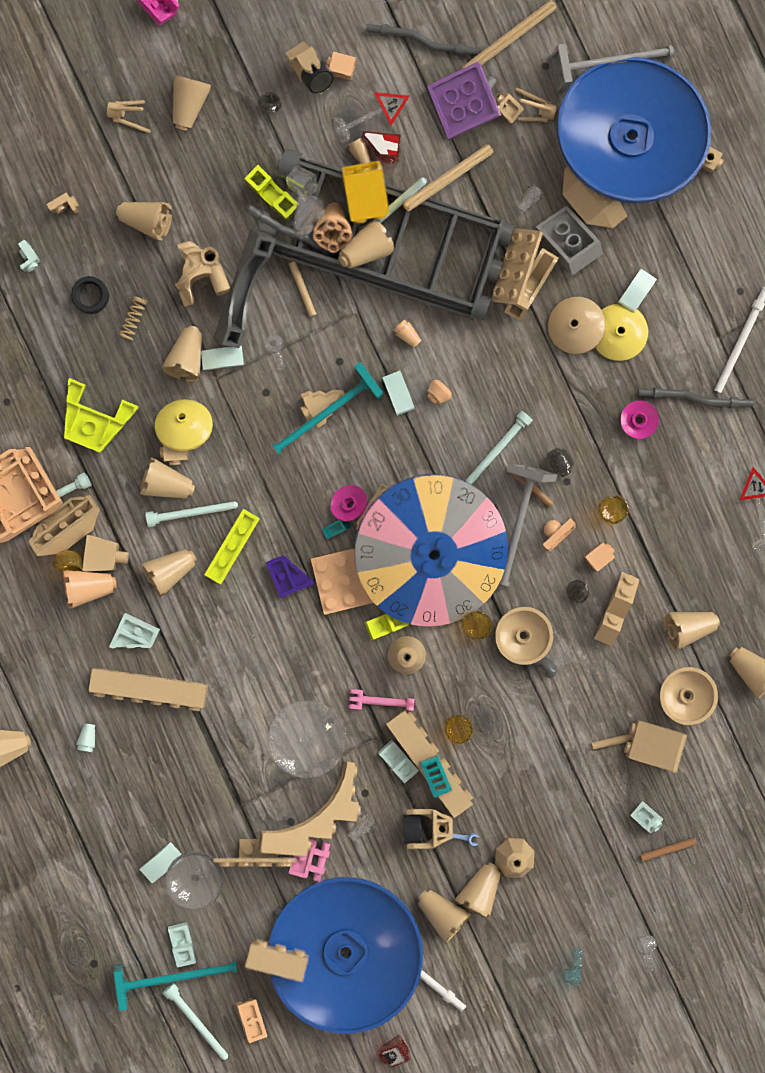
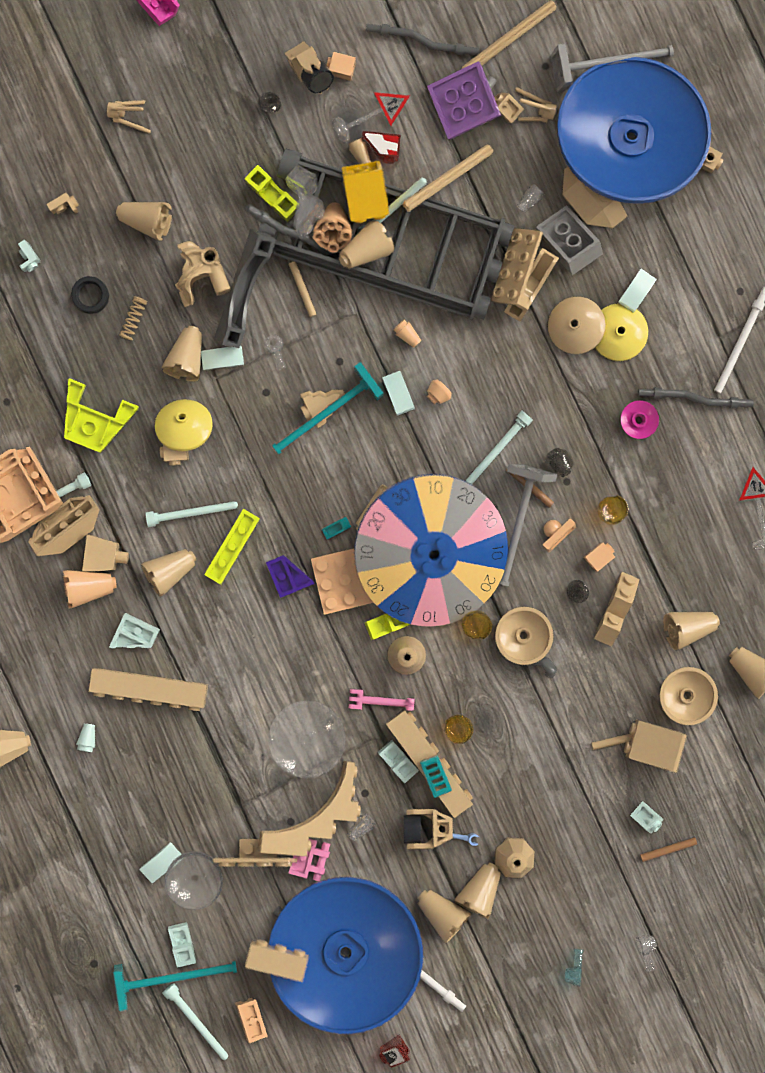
clear yellow hair [53,550,83,571] -> none
tan cone [139,458,195,499] -> none
tan cone [173,75,211,131] -> none
dark pink dish [331,485,367,522] -> none

